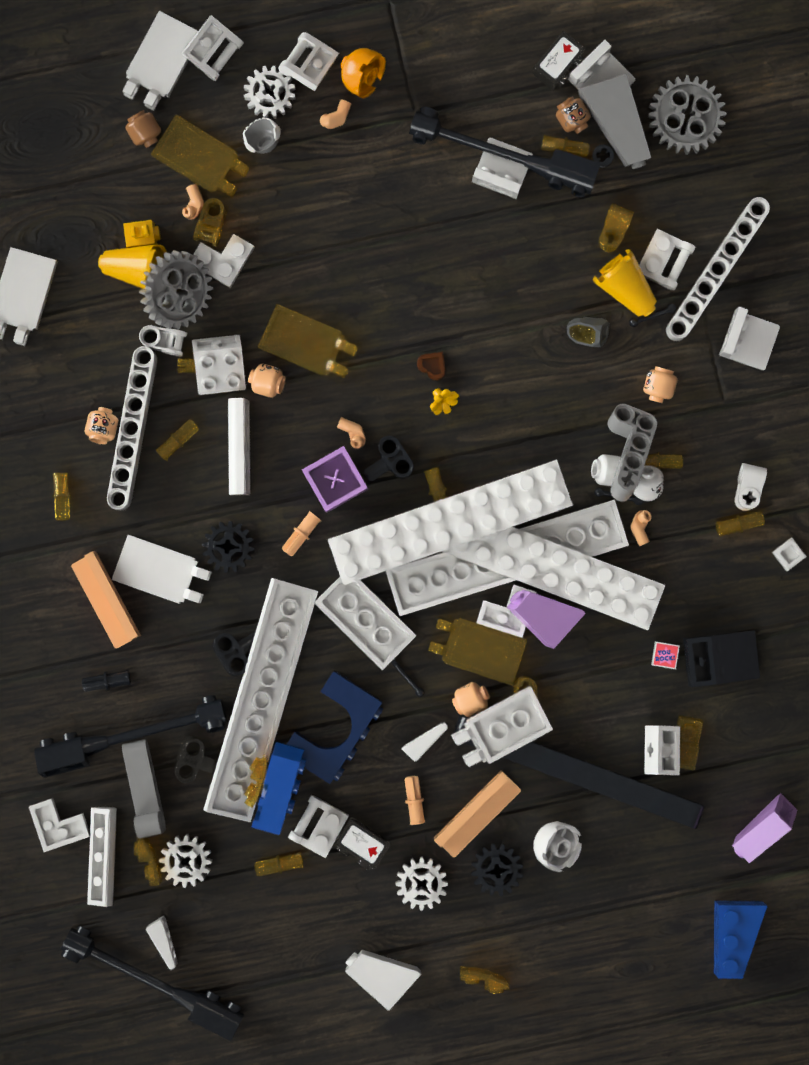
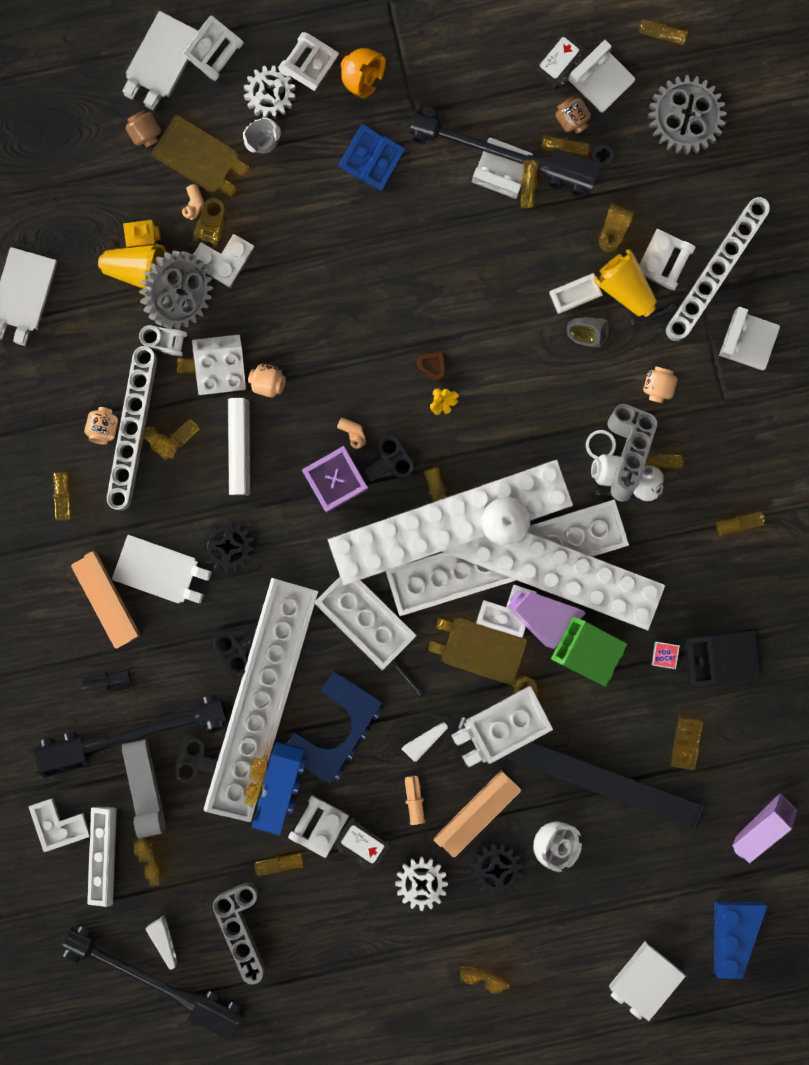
white gear [159,834,212,888] -> none
clear yellow tile [258,304,358,378] -> none
light nougat axle [282,511,321,556] -> none
light nougat arm [320,100,351,129] -> none
white slope [345,950,421,1011] -> none
light nougat head [452,682,490,718] -> none
light grey slope [578,74,651,169] -> none
light nougat arm [630,510,652,546] -> none
white brick [644,726,680,775] -> none
white piece [735,463,767,511] -> none
white tile [772,538,807,571] -> none
none -> clear yellow axle [142,427,176,459]
none -> light grey beam [213,882,265,985]
none -> blue slope [338,124,405,190]
none -> white cylinder [482,498,530,546]
none -> clear yellow axle [519,160,539,208]
none -> white tile [549,273,603,314]
none -> bright green brick [551,616,627,687]
none -> white piece [586,430,616,459]
none -> white brick [609,941,685,1021]
none -> clear yellow axle [639,19,687,46]

